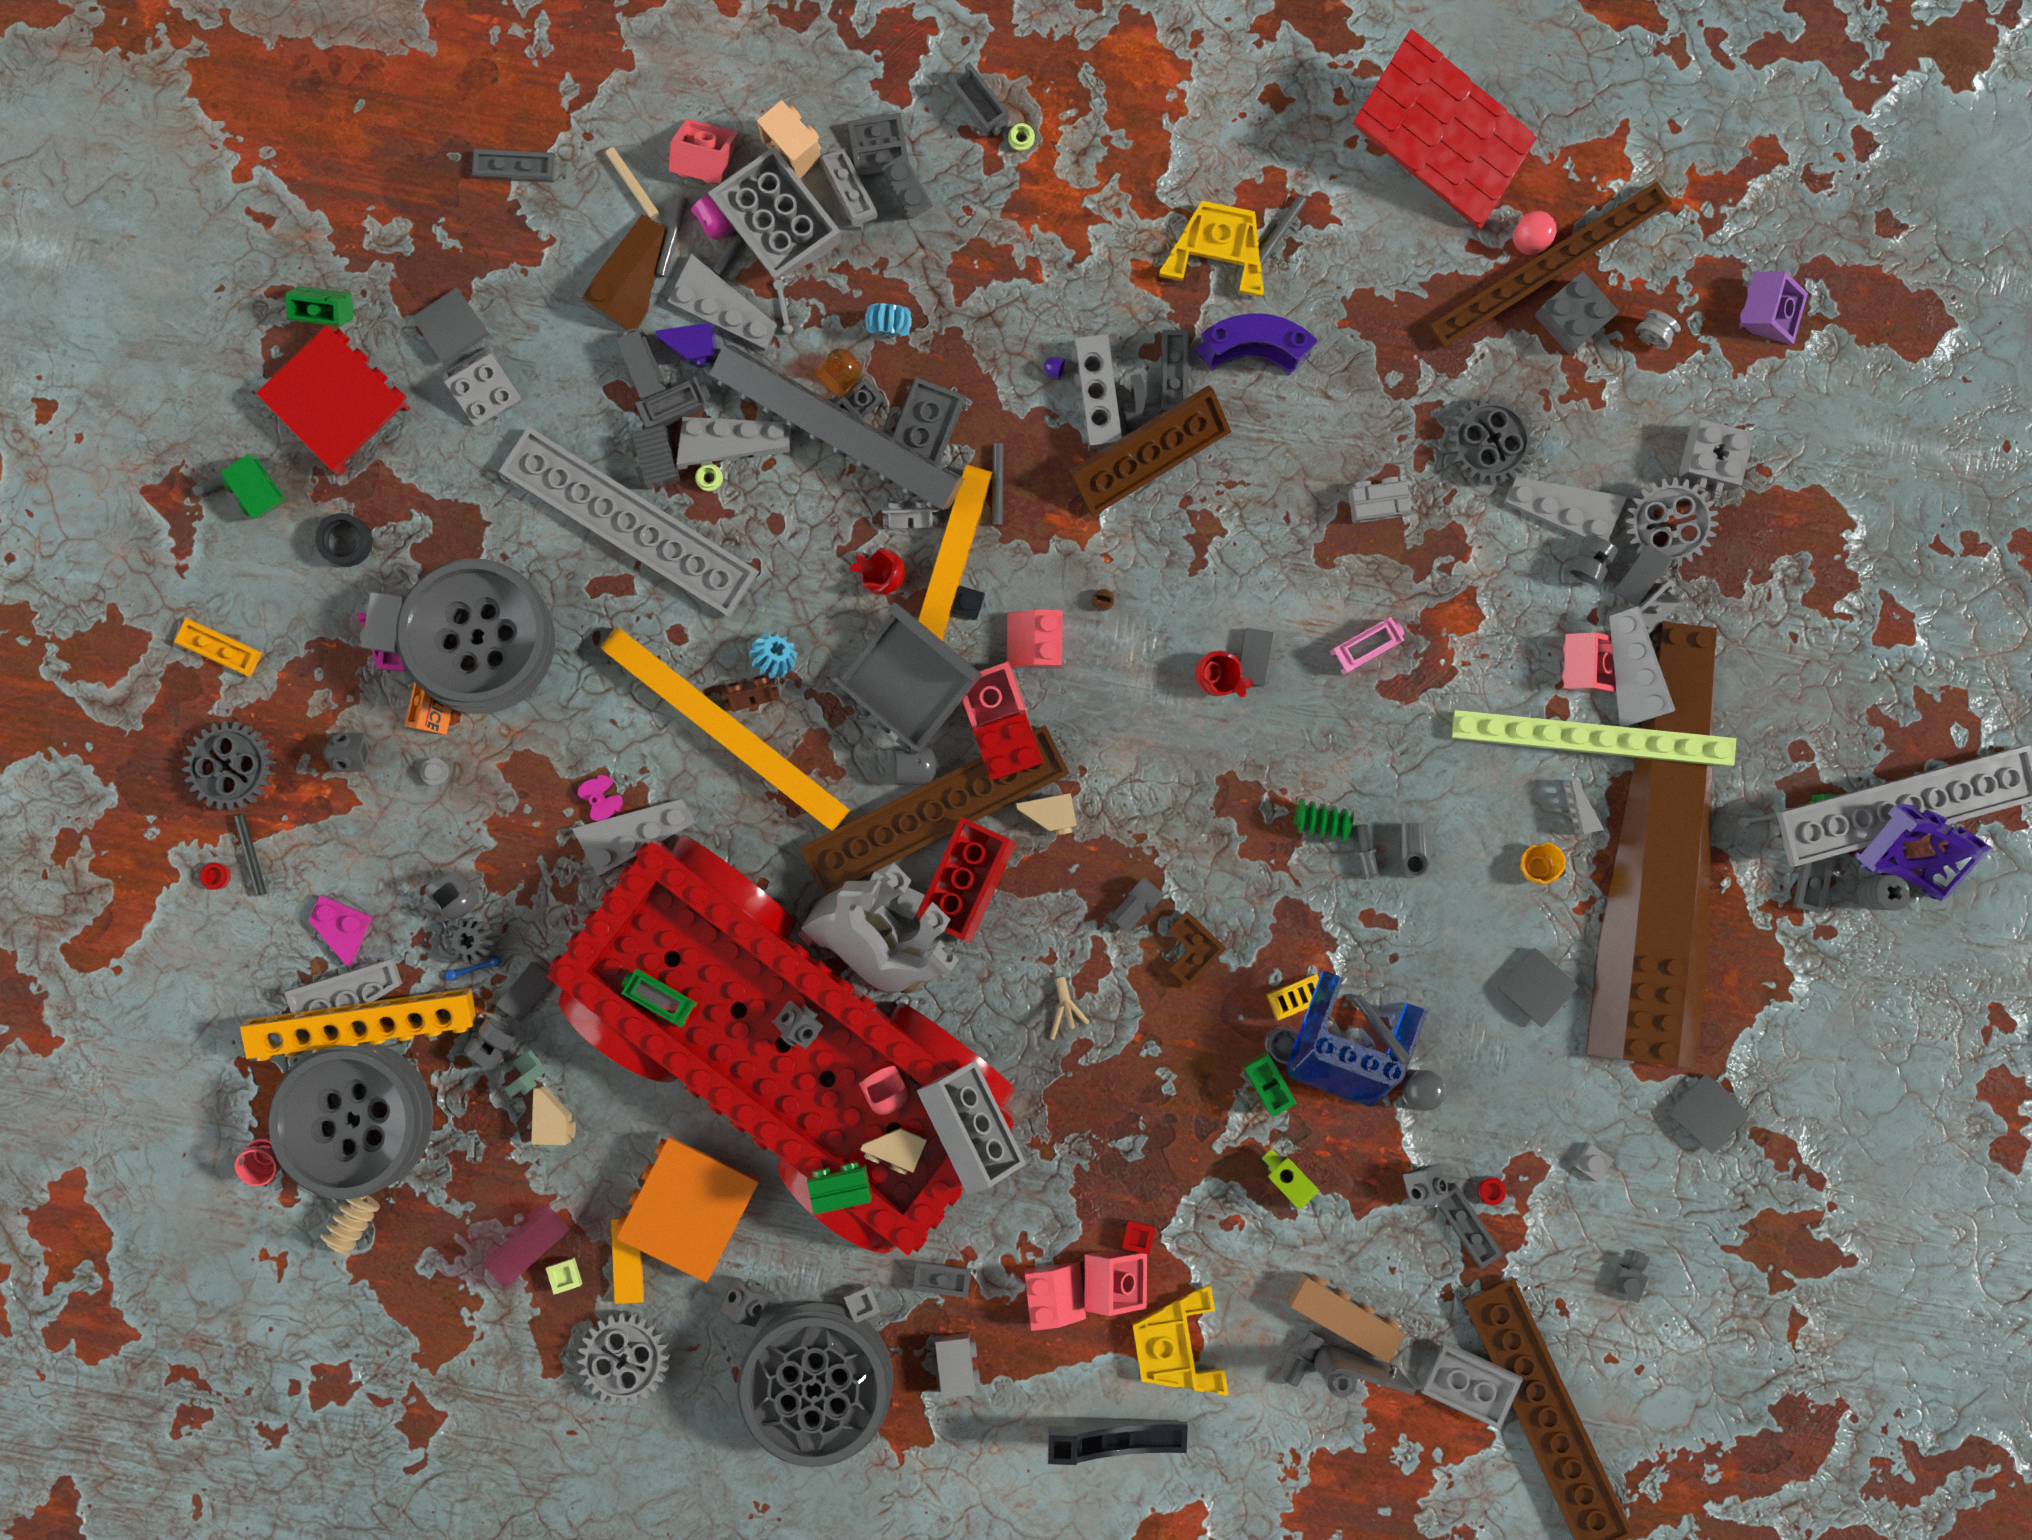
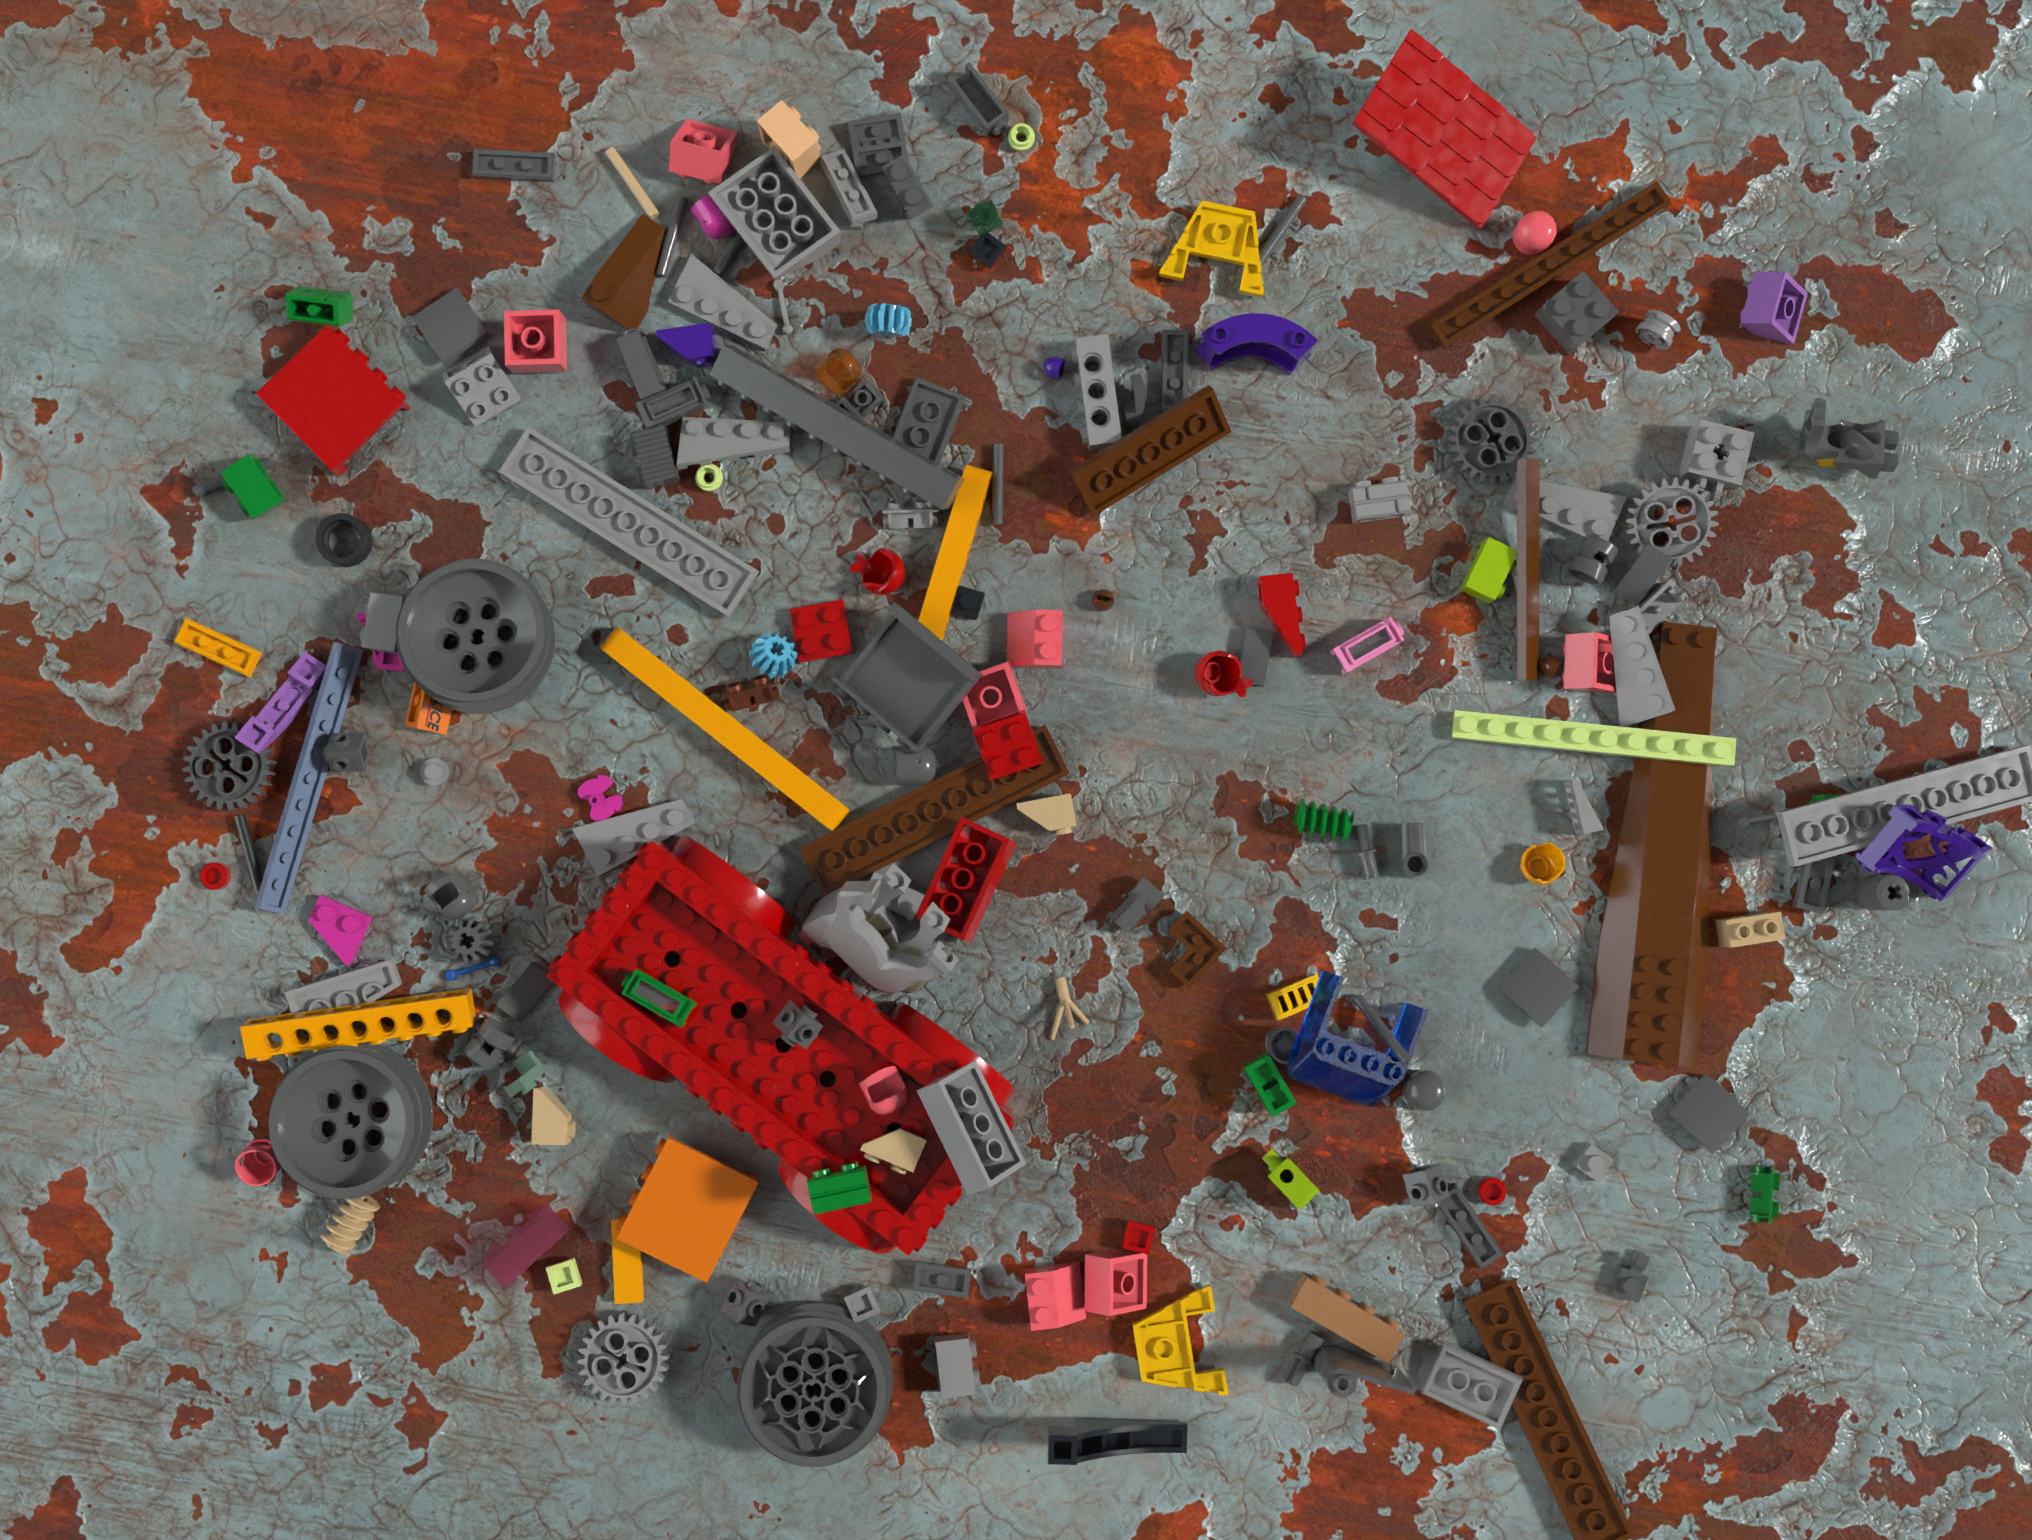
none -> medium lavender slope [234,652,326,754]
none -> sand blue plate [254,642,363,914]
none -> coral brick [504,309,567,373]
none -> red plate [789,599,854,664]
none -> clear green bracket [967,200,1003,236]
none -> black plate [968,230,1006,270]
none -> red slope [1257,573,1306,658]
none -> lime brick [1460,537,1517,604]
none -> reddish brown tile [1517,458,1540,680]
none -> reddish brown hinge [1539,655,1563,679]
none -> tan brick [1715,911,1786,948]
none -> green hinge [1749,1165,1781,1225]
none -> dark grey hips [1798,398,1899,479]

